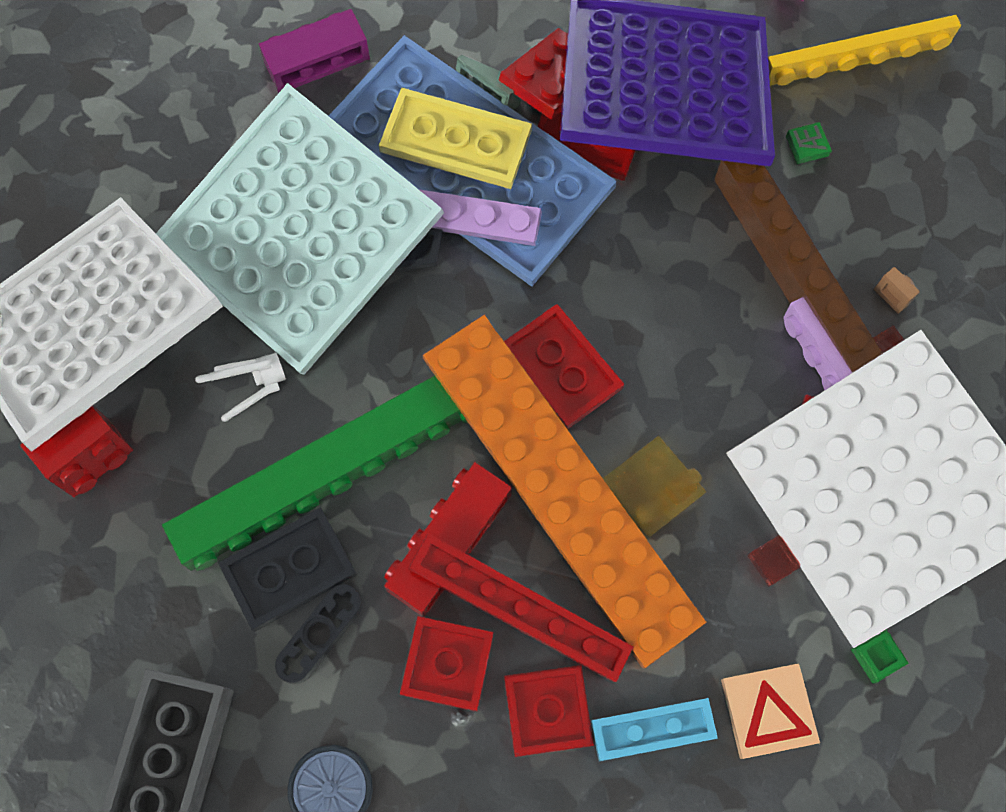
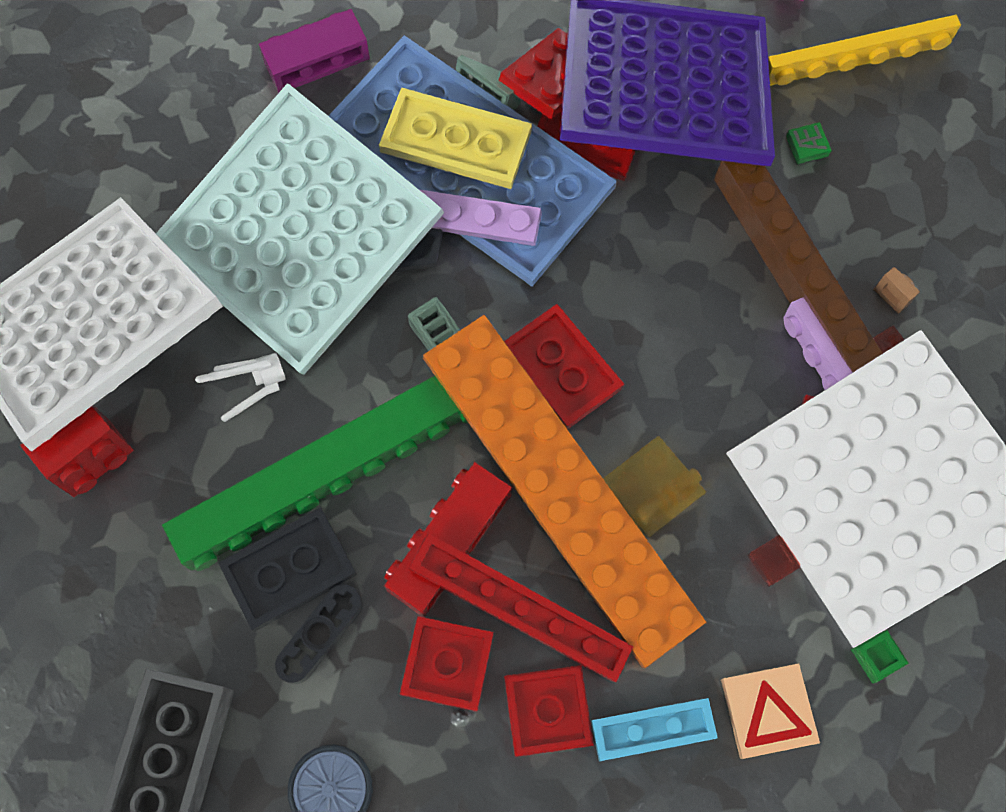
none -> sand green slope [408,297,460,351]

